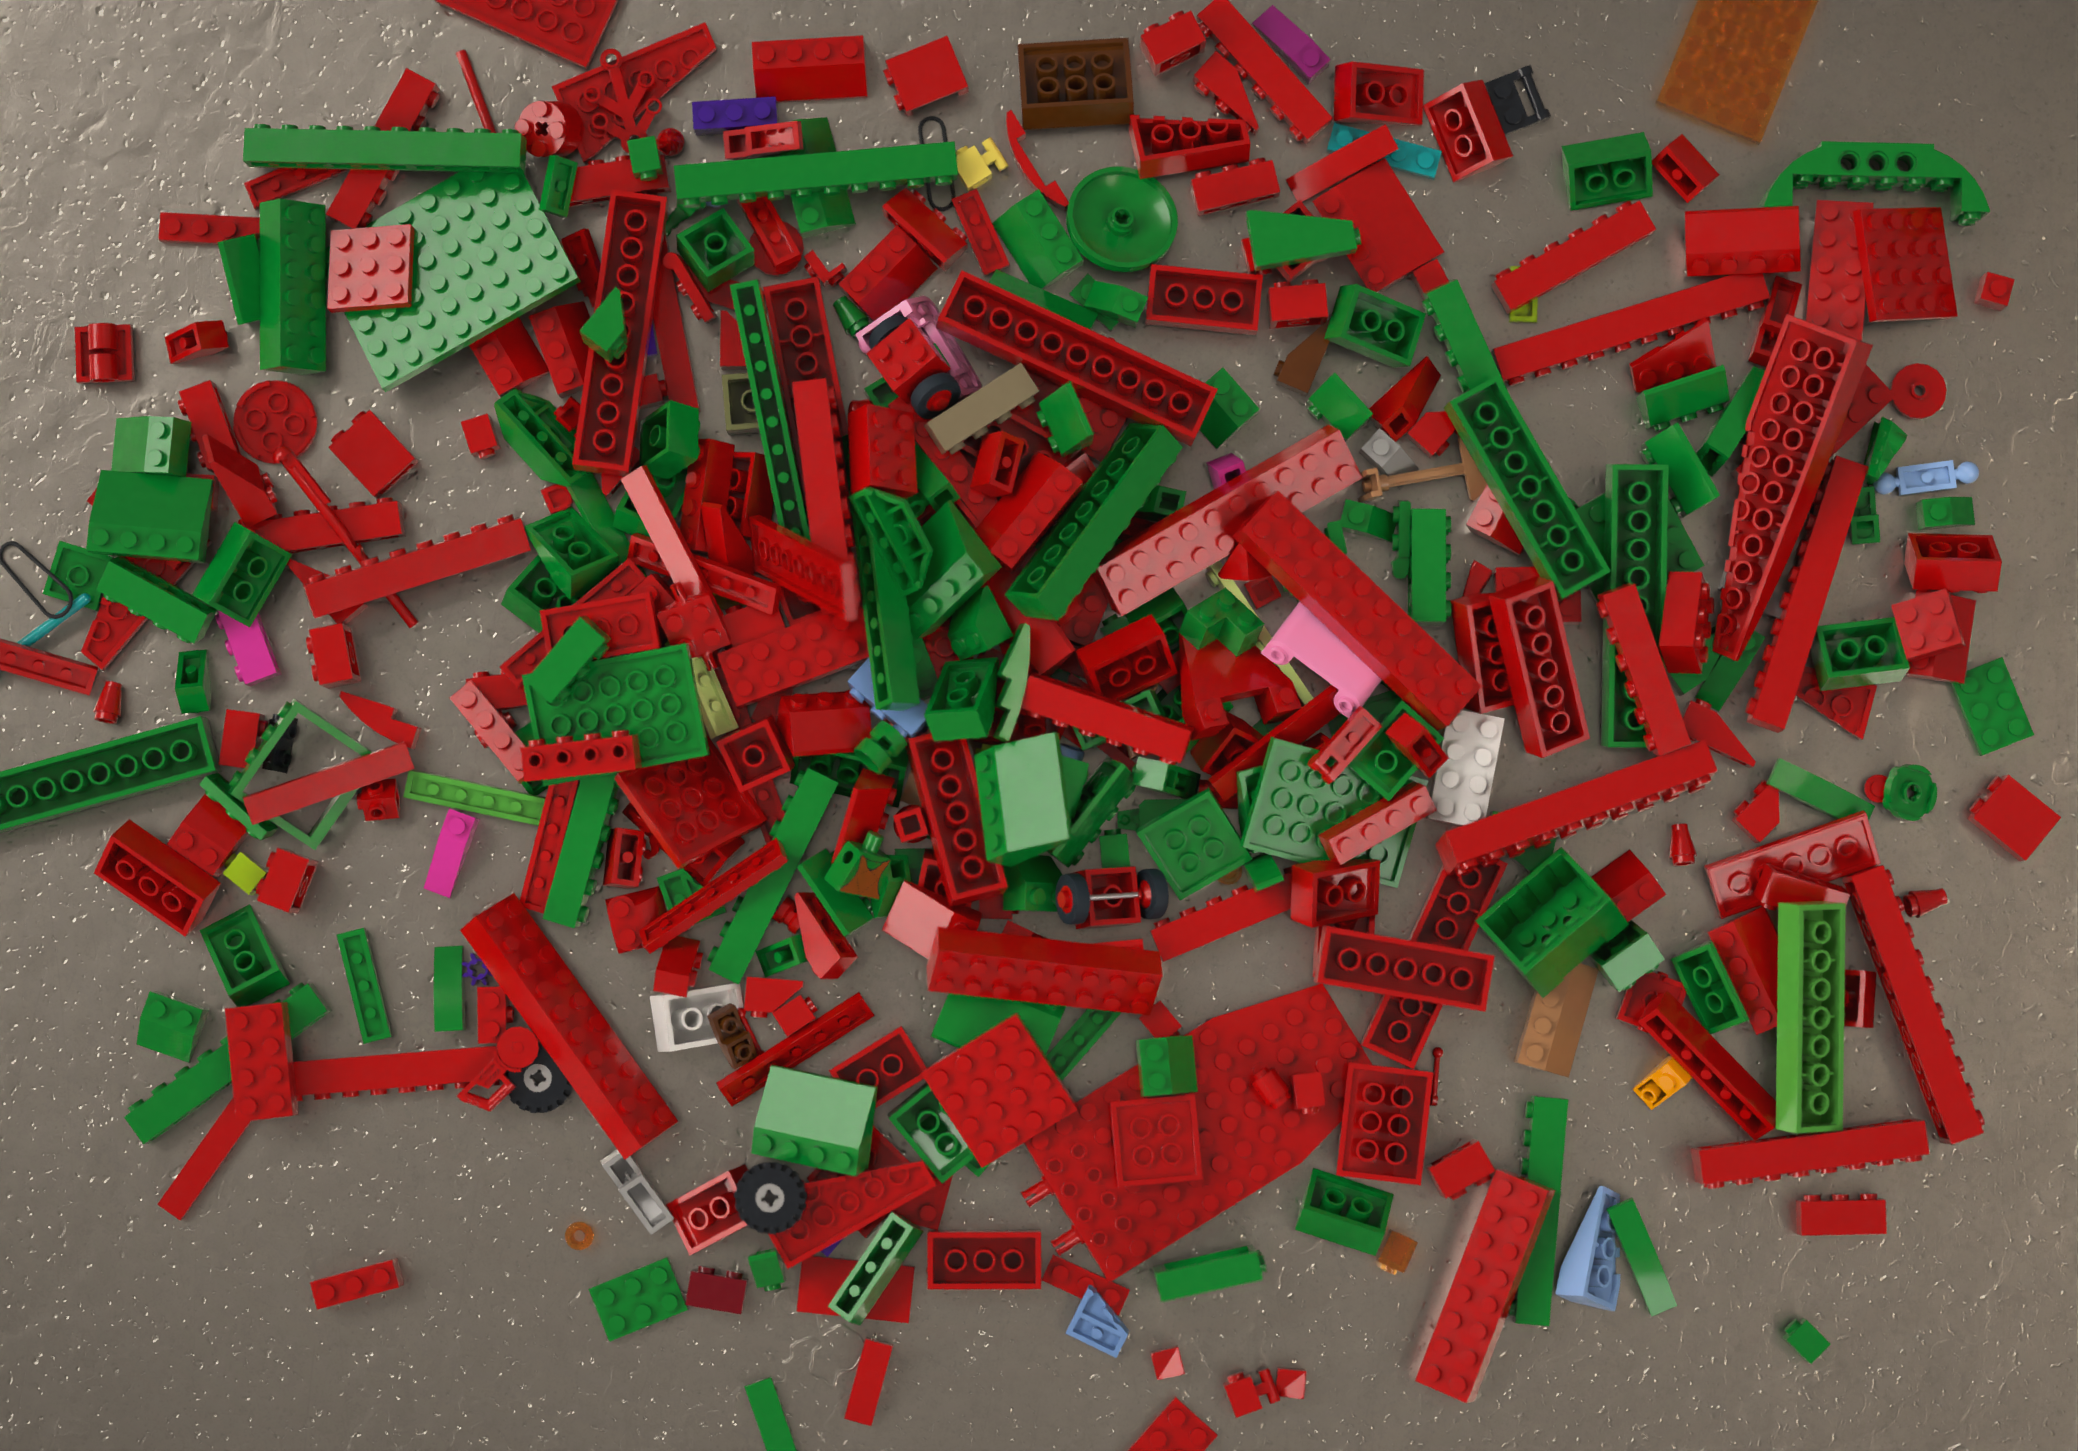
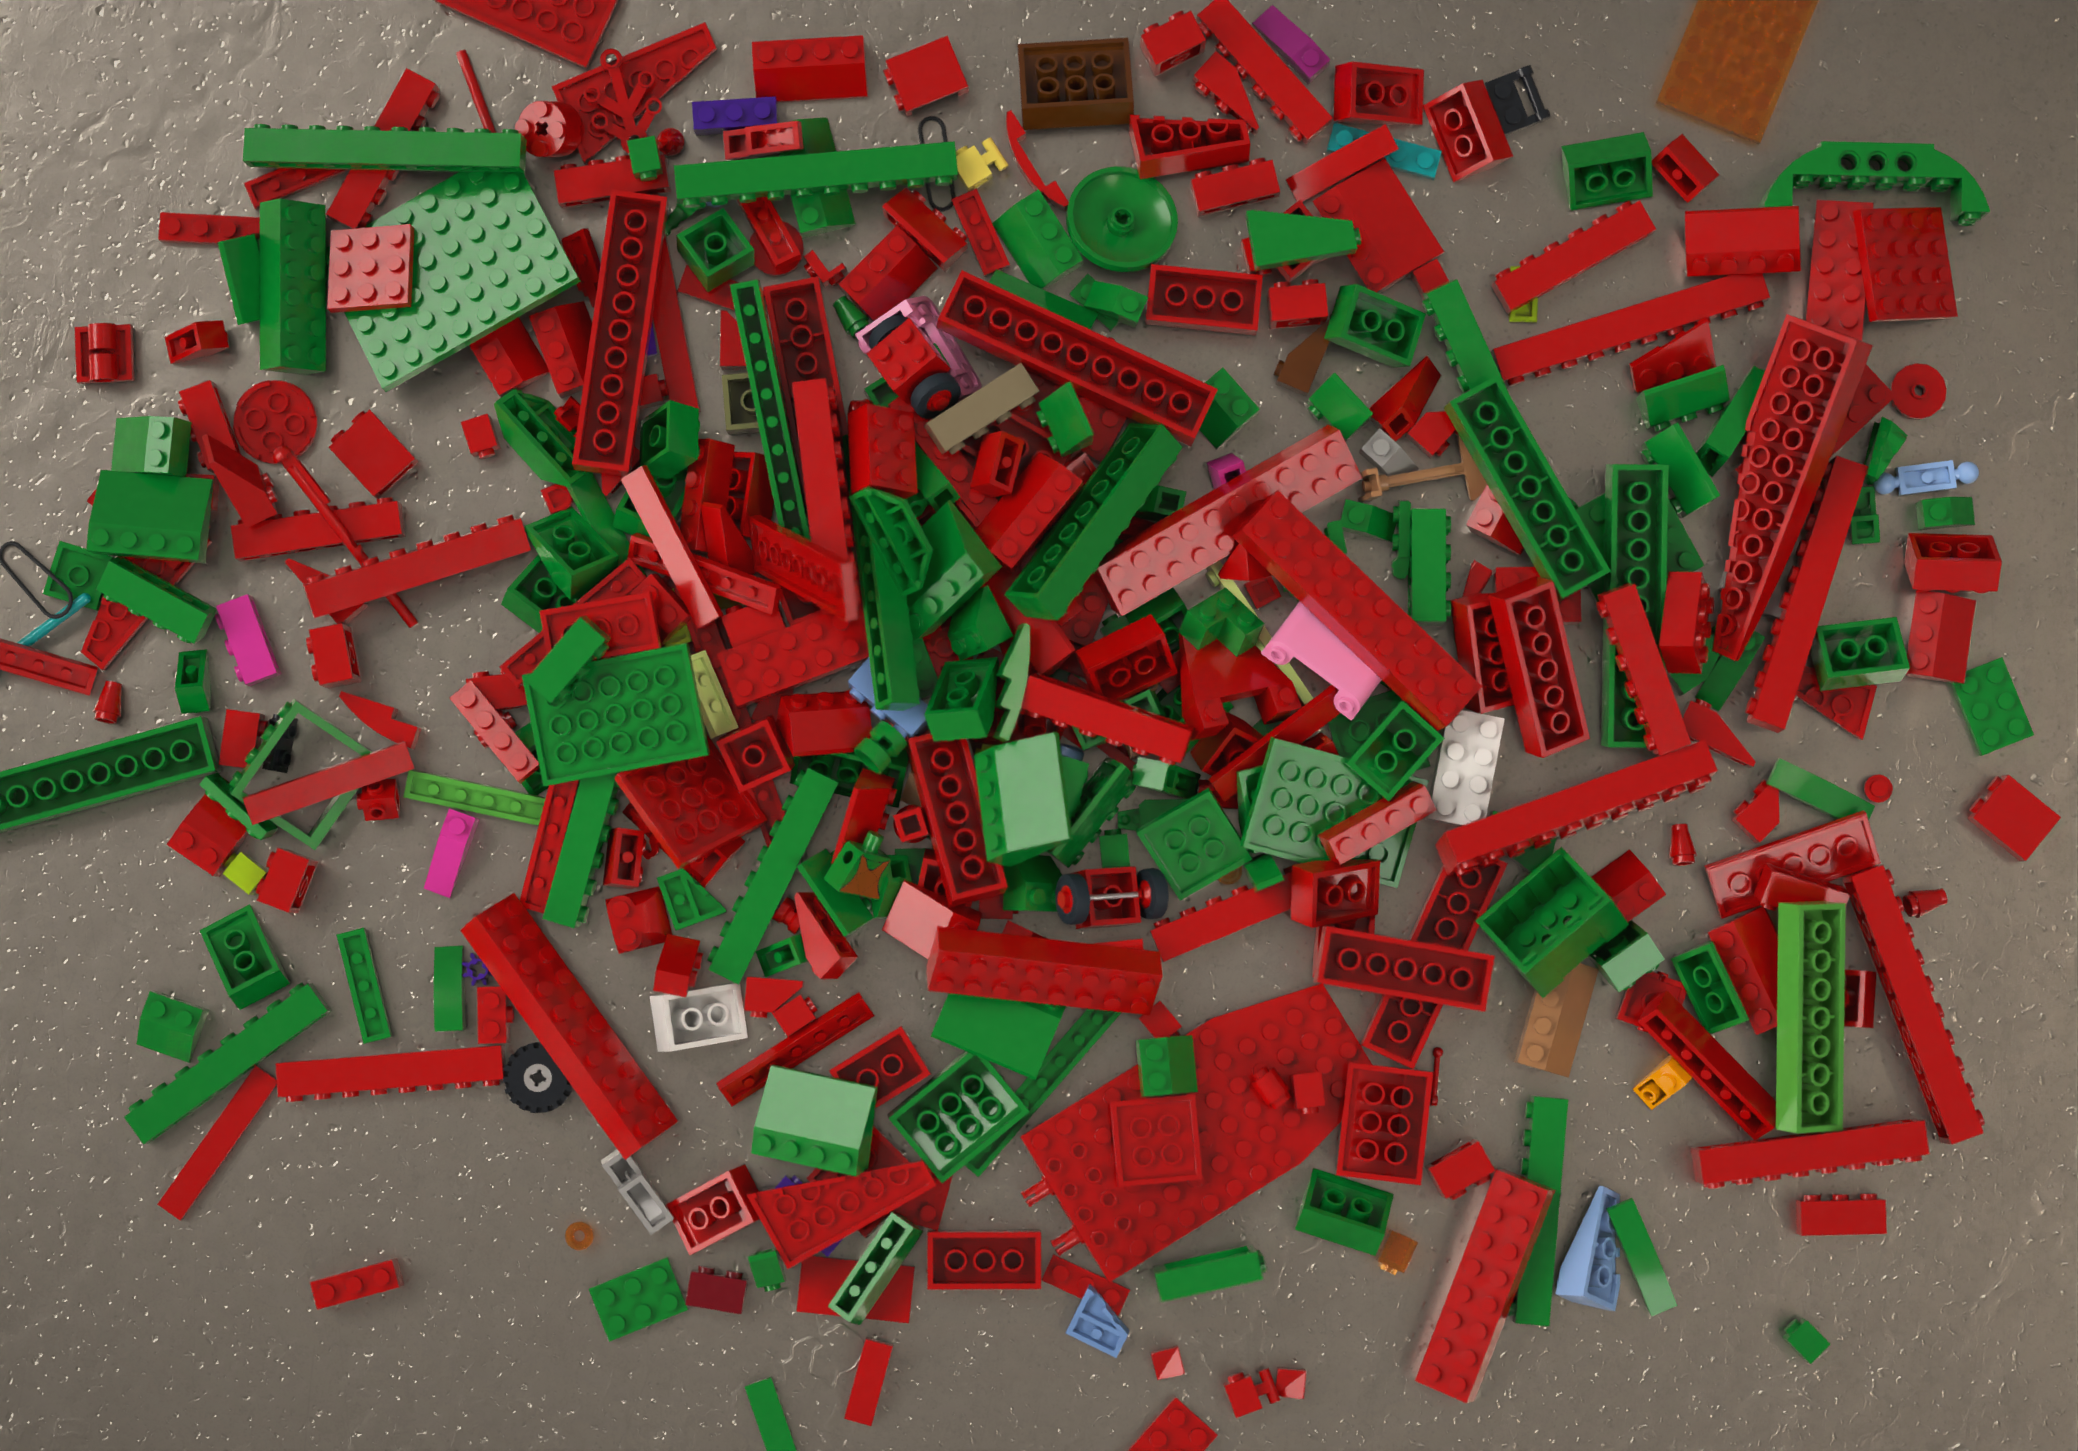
red brick [94,819,221,937] -> none
green slope [192,522,292,627] -> none
red brick [225,1002,299,1122] -> none
red piece [457,1026,539,1112] -> none
red brick [520,730,642,782] -> none
green plate [539,155,578,217] -> none
green slope [580,287,628,363] -> none
red plate [639,838,788,954] -> none
red plate [656,582,731,671] -> none
red plate [663,252,718,323] -> none
reddish brown slope [707,1003,758,1070] -> none
black wheel [734,1162,808,1234] -> none
red hinge [737,1008,765,1056] -> none
red plate [921,1013,1078,1168] -> none
red plate [1307,706,1382,784] -> none
red slope [1385,713,1449,778] -> none
red slope [1748,276,1803,367] -> none
green plate [1883,764,1937,821] -> none
red brick [1891,589,1966,663] -> none
red brick [1973,272,2015,311] -> none

